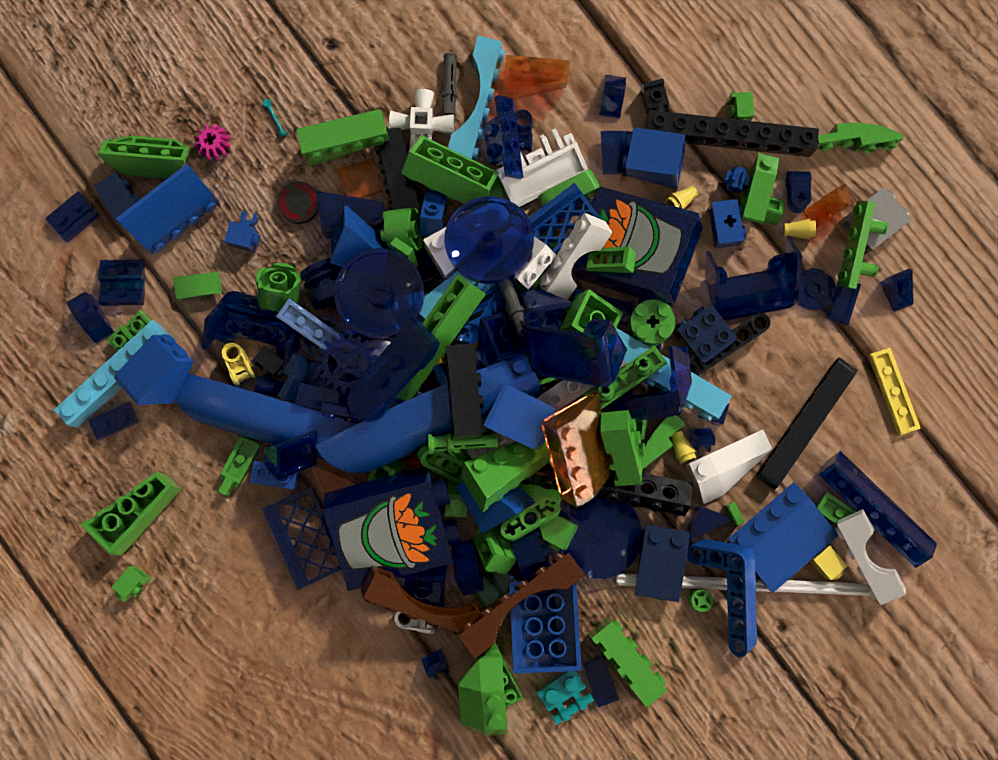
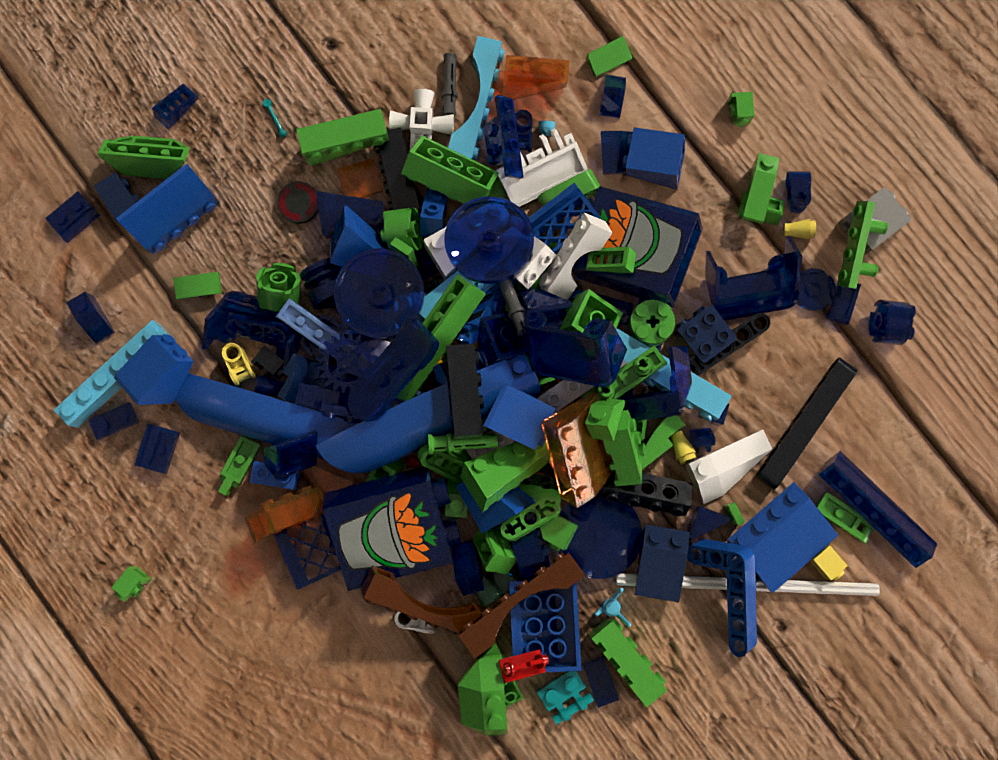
bright green wedge [80,472,182,555] -> none
clear blue slope [98,259,145,306] -> none
bright green slope [107,311,151,352] -> none
dark pink gear [194,124,231,161] -> none
blue brick [224,211,260,253] -> none
clear blue slope [400,559,448,607] -> none
clear blue tile [421,648,449,680] -> none
black brick [640,79,669,114] -> none
black brick [645,110,819,157] -> none
light yellow cone [666,186,698,213] -> none
bright green wheel [688,589,713,612] -> none
blue brick [708,199,746,249] -> none
blue gear [723,167,751,193] -> none
clear orange slope [803,184,857,228] -> none
bright green slope [817,123,904,153] -> none
white arch [836,509,906,605] -> none
light yellow tile [868,348,921,436] -> none
clear blue slope [880,268,914,312] -> none
none -> clear blue plate [134,423,180,474]
none -> clear blue slope [152,84,199,129]
none -> clear orange wedge [244,486,330,543]
none -> red hinge [498,649,549,683]
none -> medium azure hinge [538,121,556,137]
none -> bright green slope [585,398,625,441]
none -> bright green slope [586,36,632,77]
none -> medium azure plant [595,588,631,627]
none -> clear blue brick [868,299,916,345]

